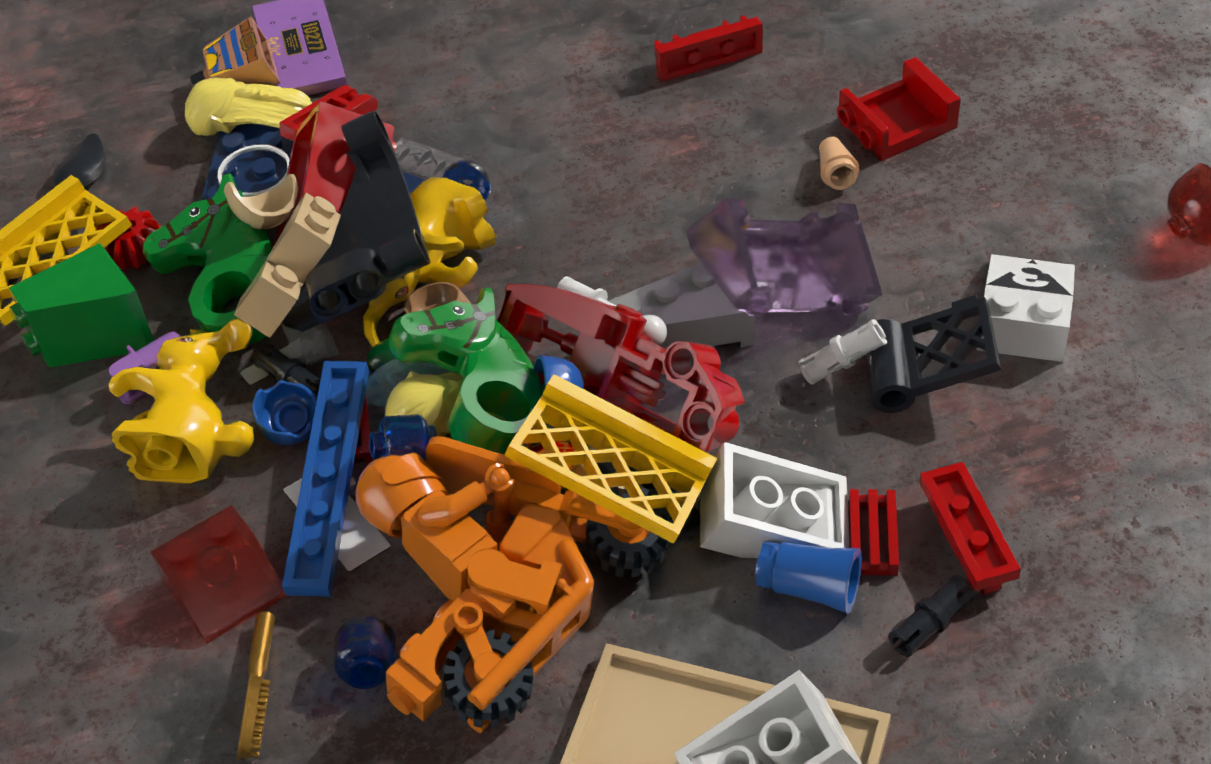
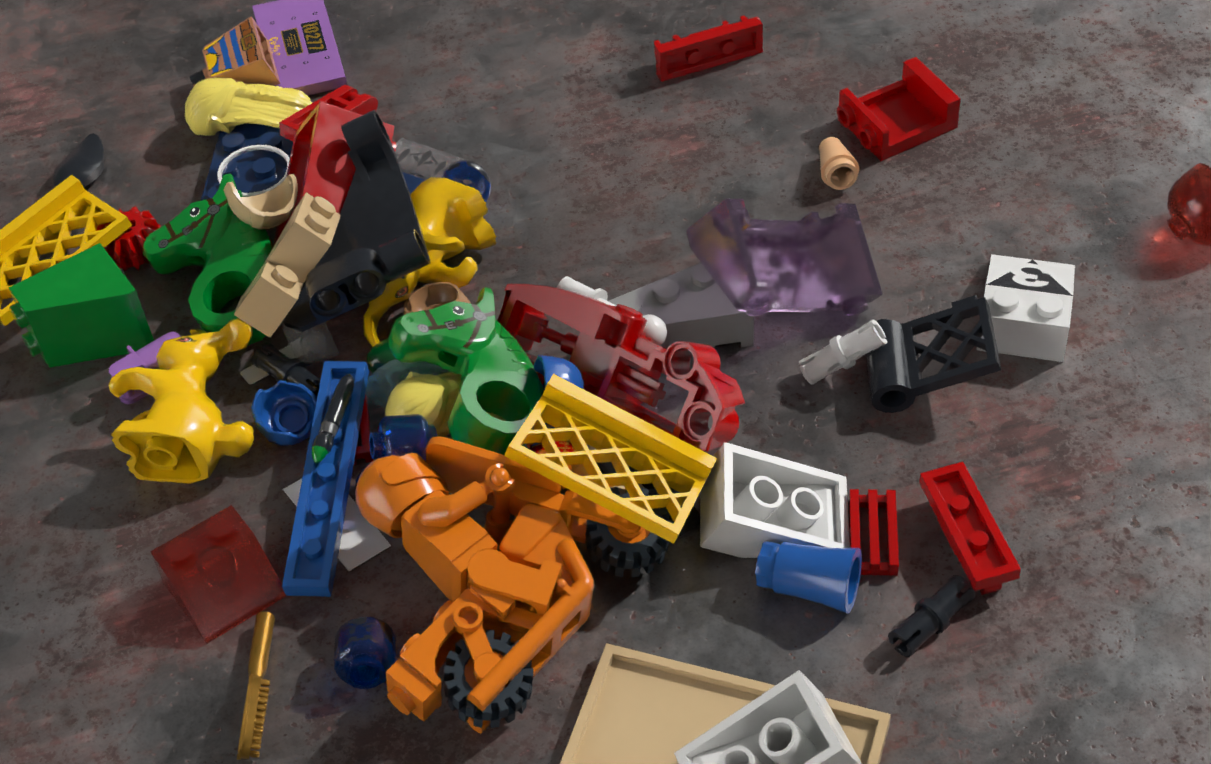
none -> black piece [312,374,354,463]

